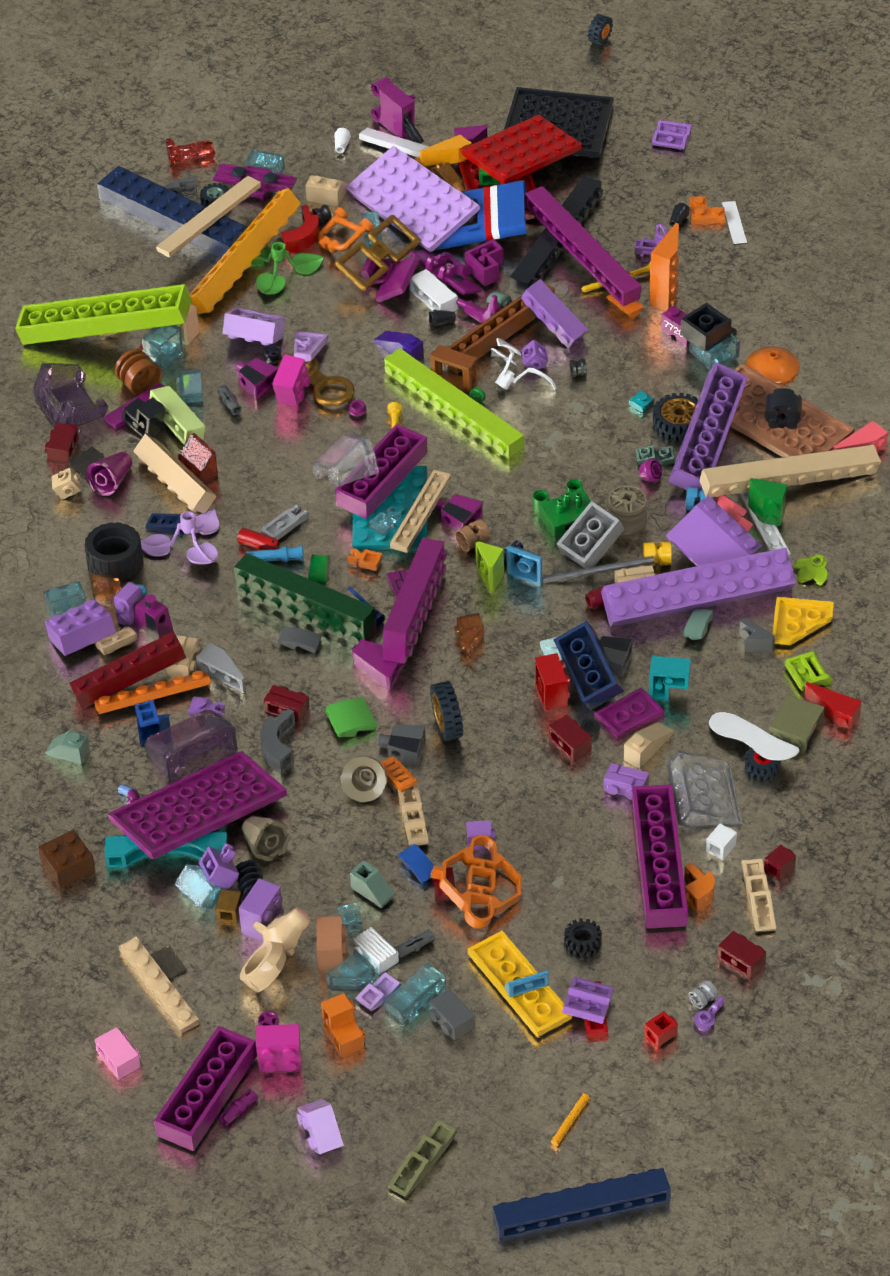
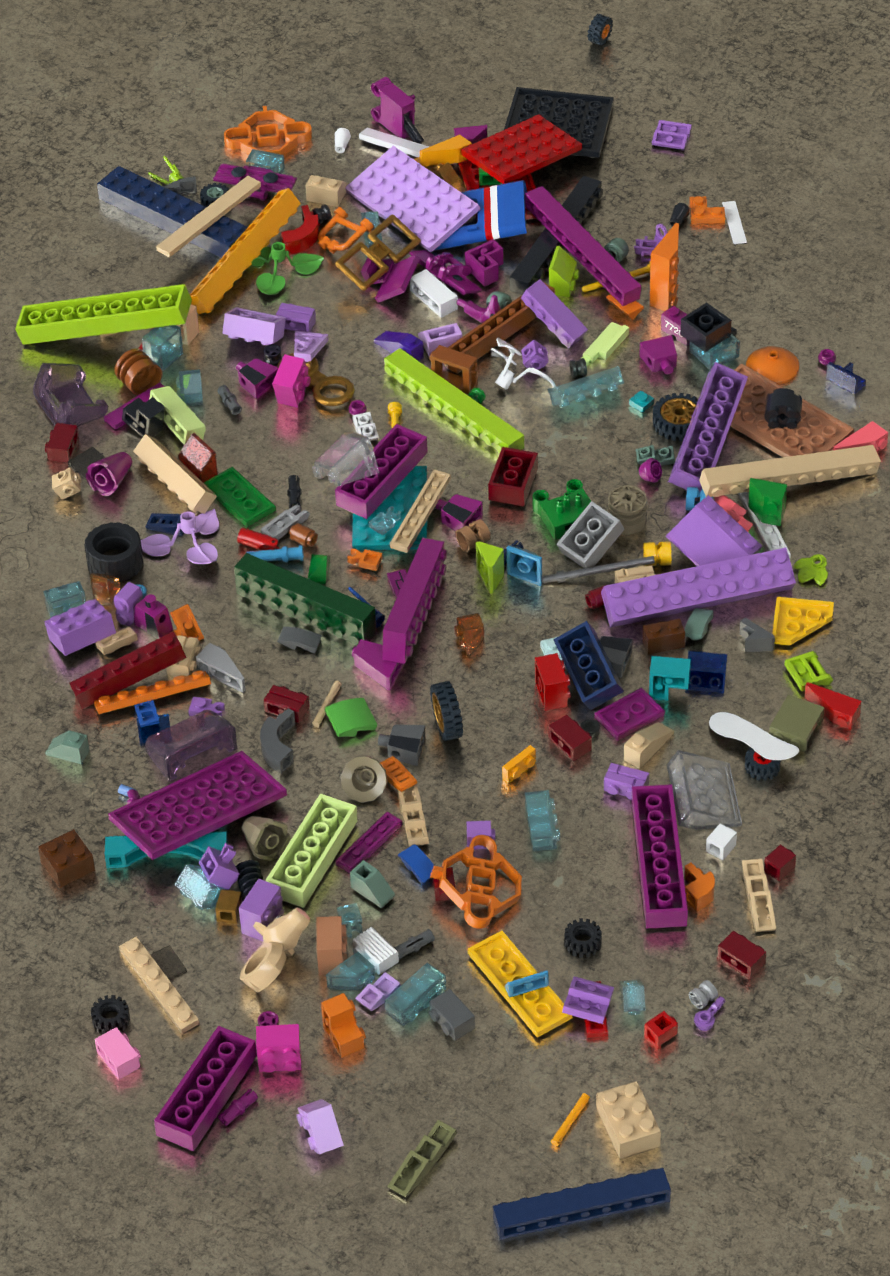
clear red piece [166,138,215,165] -> none
black cone [429,309,456,327] -> none
none -> black tyre [91,995,130,1034]
none -> lime plant [148,156,184,185]
none -> orange slope [170,604,204,641]
none -> green tile [204,467,276,527]
none -> orange piece [224,106,312,161]
none -> yellowish green brick [266,793,357,908]
none -> medium lavender brick [276,303,316,332]
none -> black pin [287,475,302,508]
none -> dark orange brick [289,523,318,547]
none -> tan bar [312,681,342,727]
none -> magenta tile [336,812,403,874]
none -> white slope [353,412,379,443]
none -> lavender slope [418,323,462,358]
none -> dark red brick [488,447,538,506]
none -> light orange plate [502,745,536,783]
none -> clear light blue brick [525,790,560,852]
none -> clear light blue brick [548,366,624,408]
none -> lime slope [549,246,580,297]
none -> yellowish green piece [582,322,629,366]
none -> tan brick [596,1081,661,1159]
none -> sand green head [604,238,629,262]
none -> clear light blue slope [619,980,645,1015]
none -> magenta torso [639,335,677,374]
none -> reddish brown brick [642,618,685,655]
none -> clear blue slope [685,650,728,693]
none -> magenta plate [818,349,836,365]
none -> clear blue panel [826,362,866,394]

